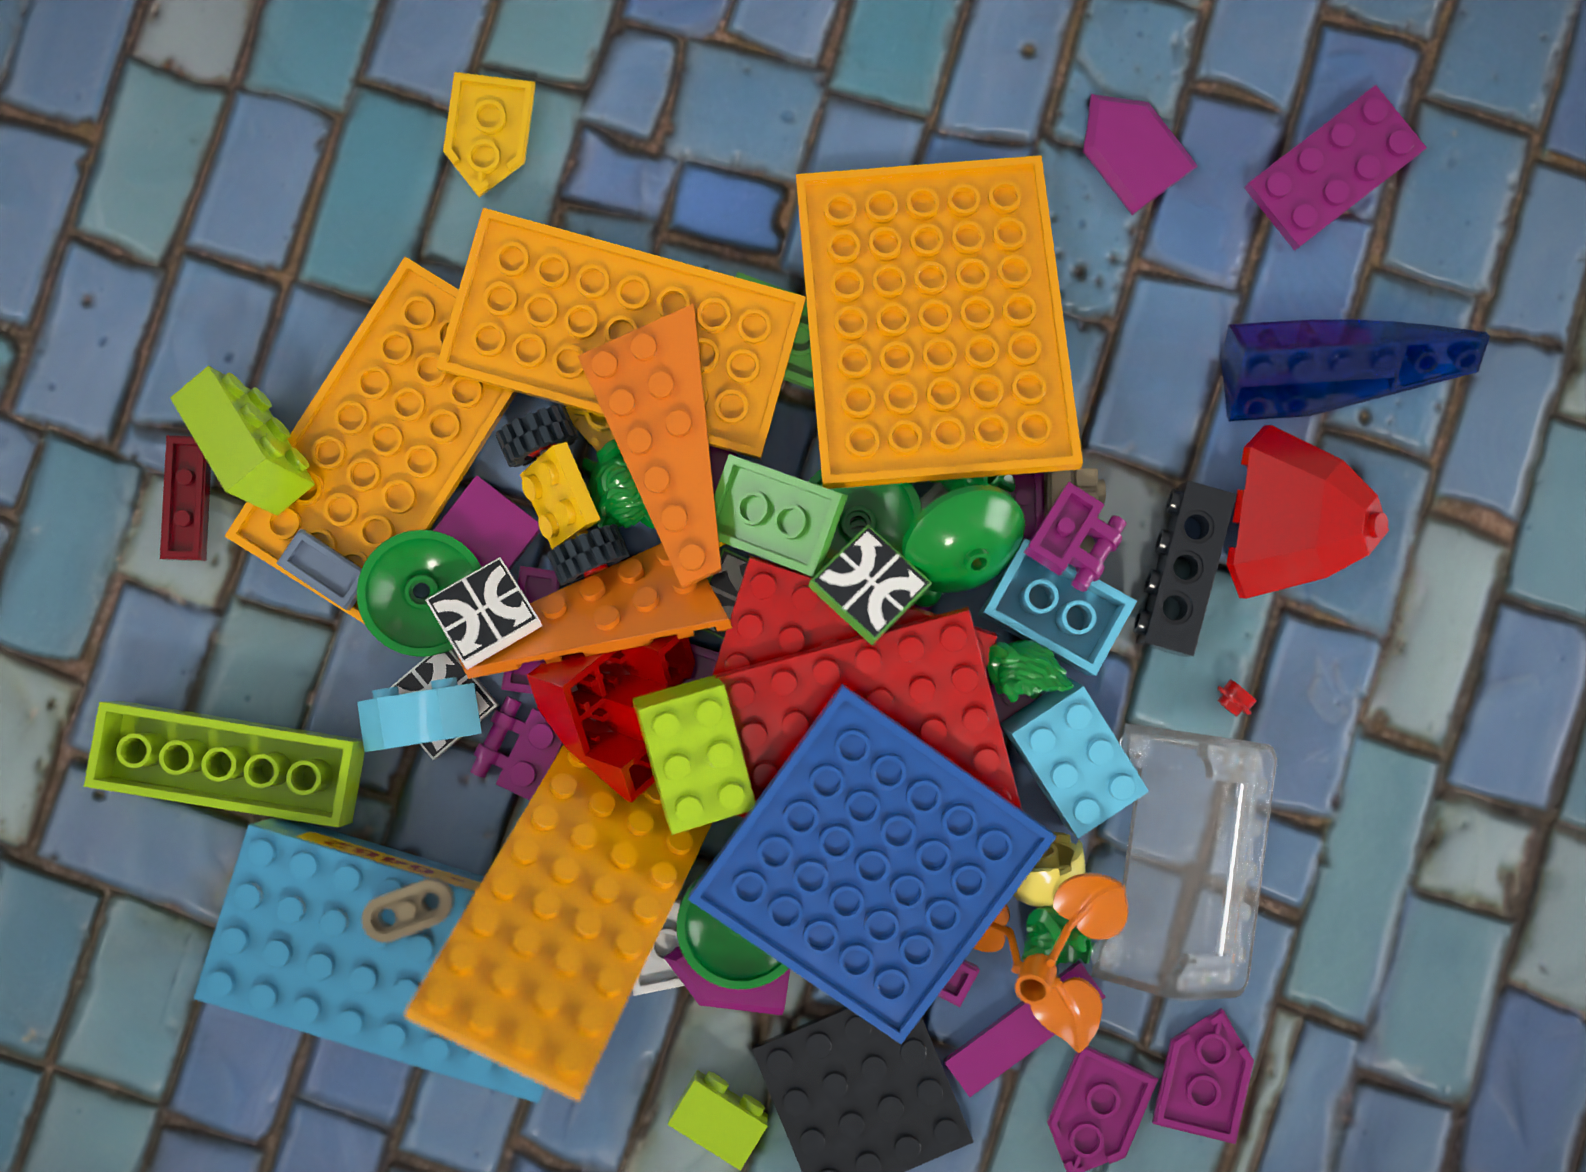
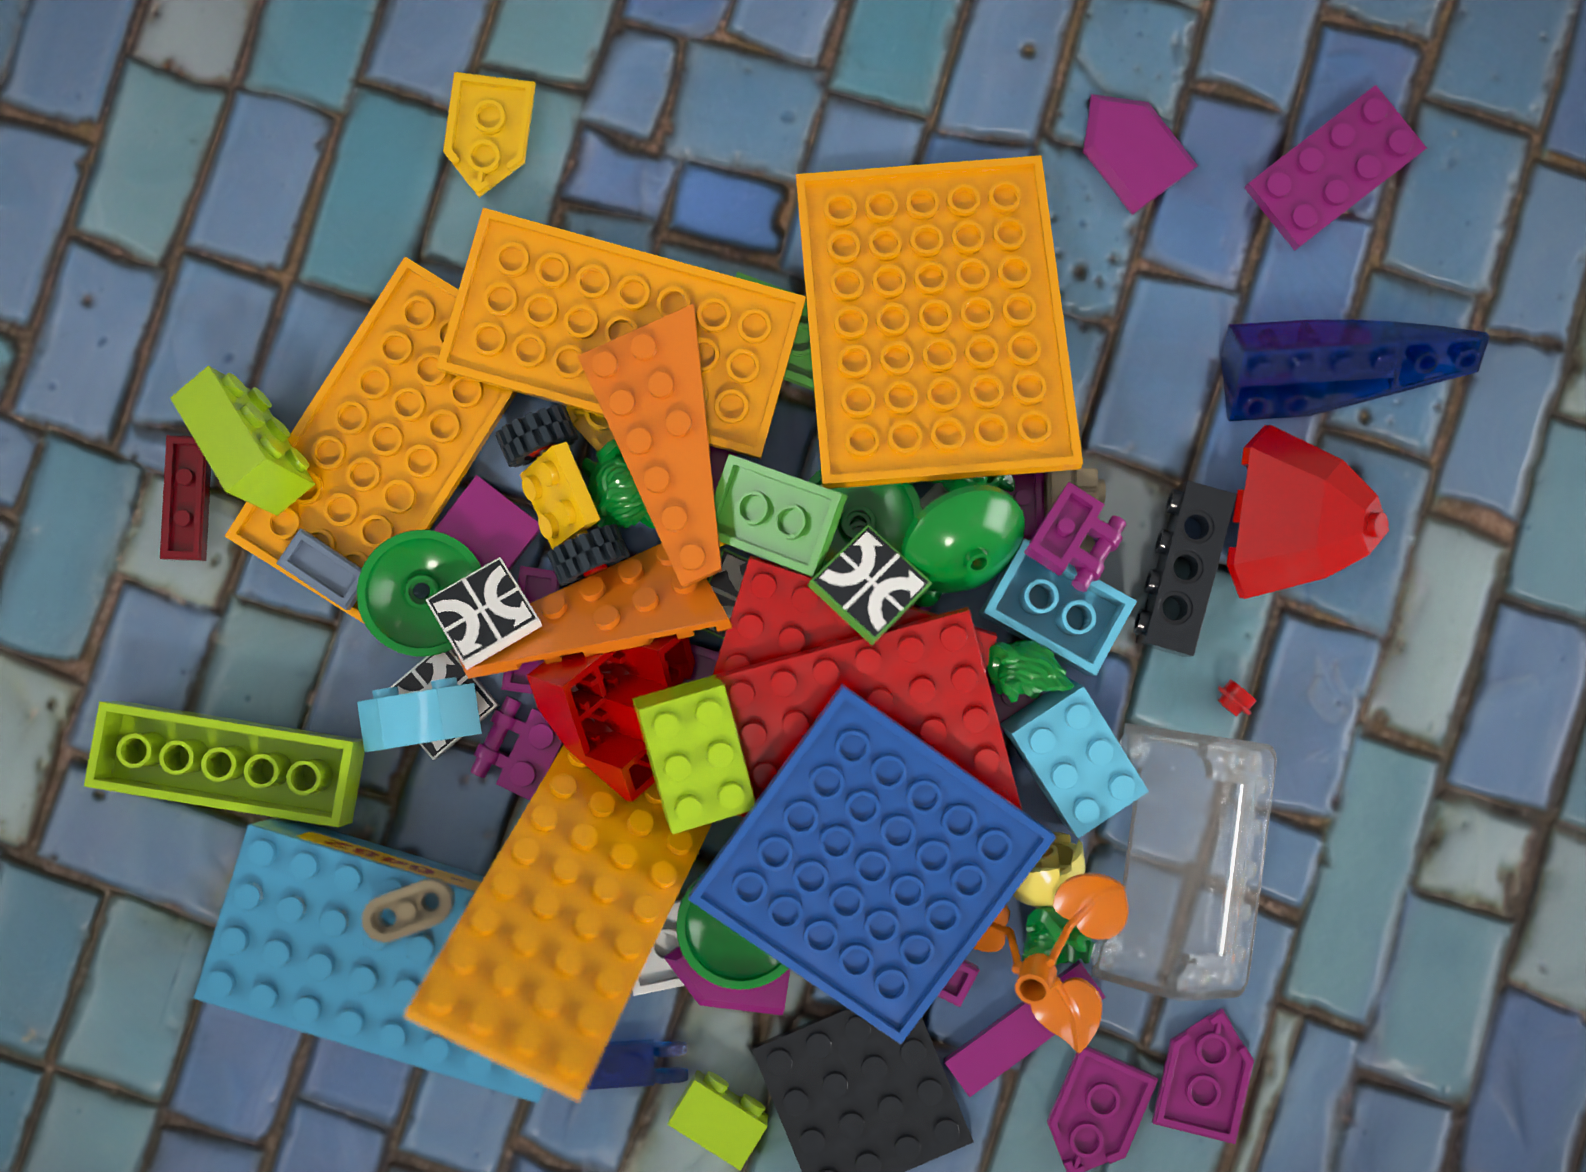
none -> clear blue hinge [585,1039,689,1090]

